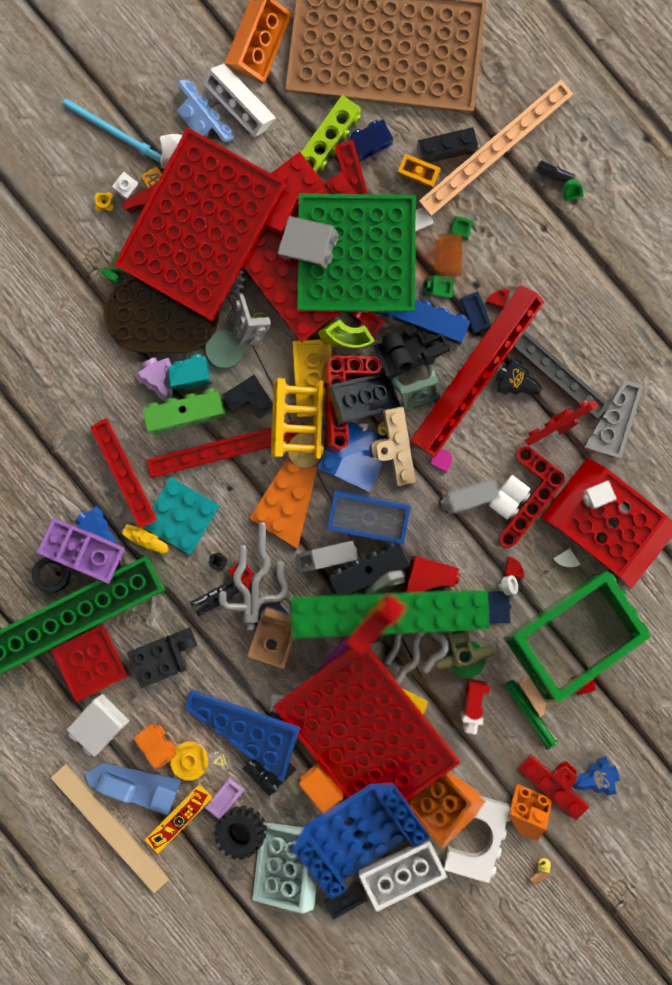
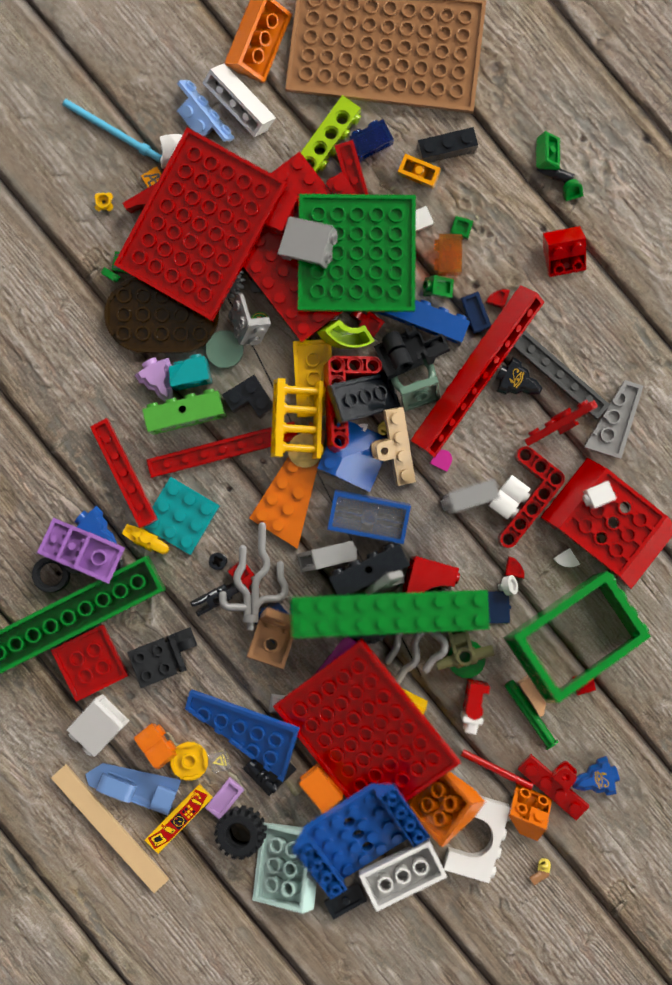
white brick [112,172,142,200] -> none
red arch [345,595,407,655] -> none
light nougat plate [418,80,573,217] -> none
none -> red piece [461,749,534,791]
none -> green slope [536,131,560,170]
none -> red slope [543,226,586,277]

